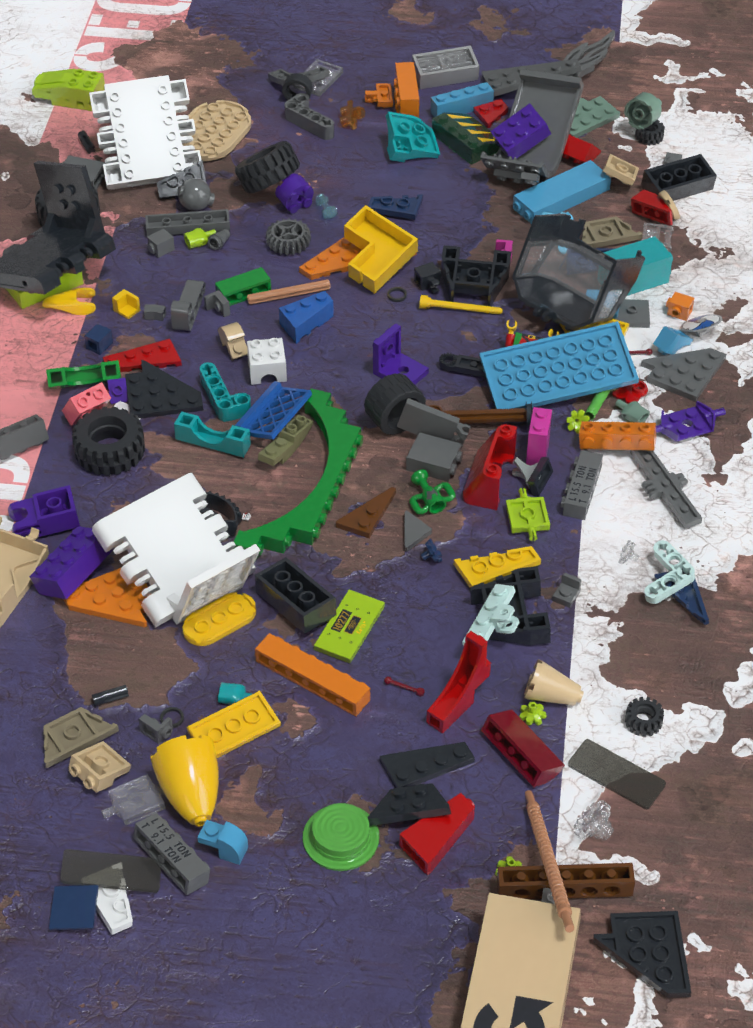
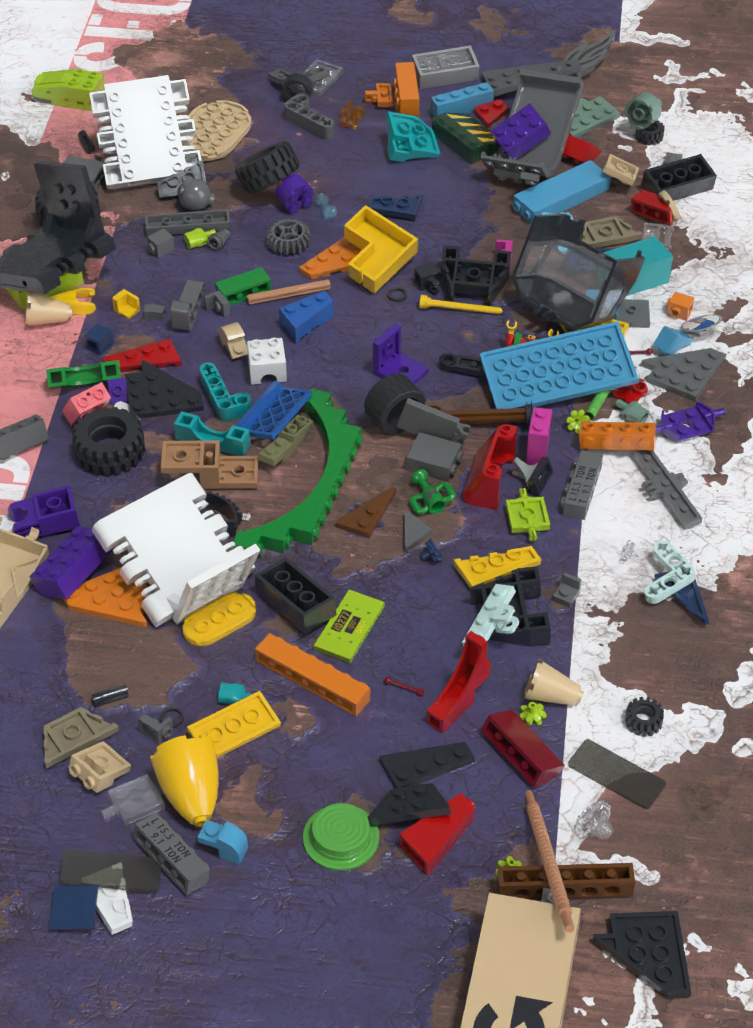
none -> tan cone [24,292,73,326]
none -> medium nougat bracket [161,440,259,489]

